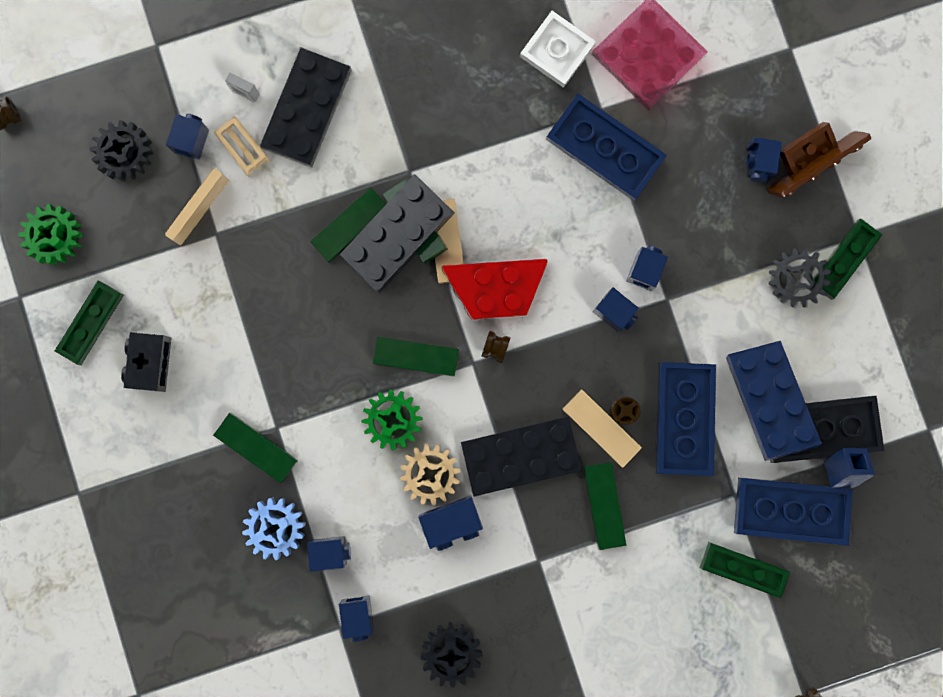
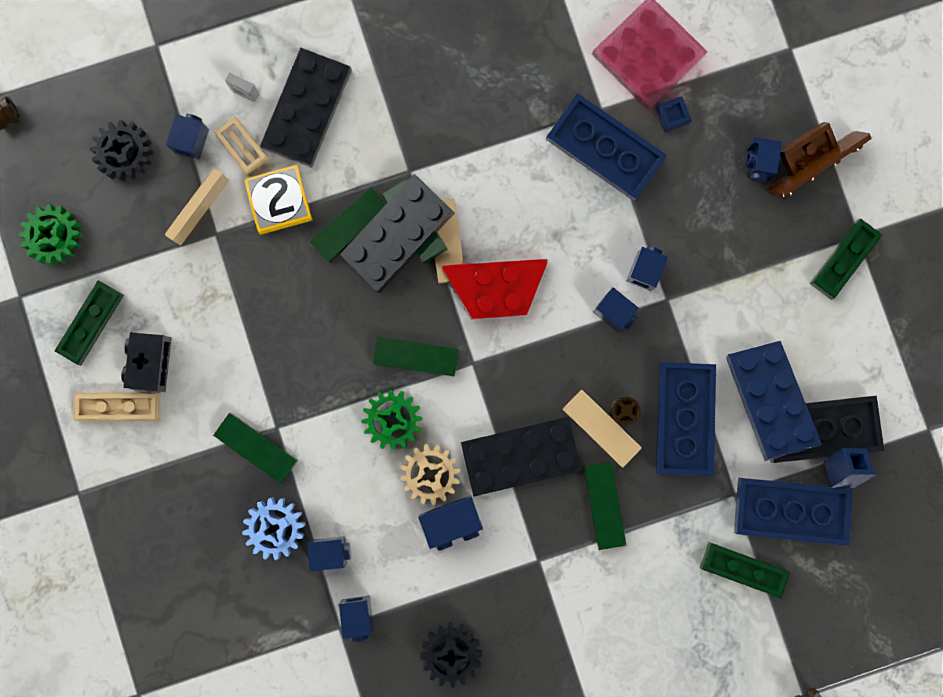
dark brown wheel [481,331,511,363] -> none
white plate [520,11,596,88] -> none
black gear [768,248,832,308] -> none
none -> tan tile [73,393,160,421]
none -> slope [245,165,312,235]
none -> dark blue tile [655,96,692,133]

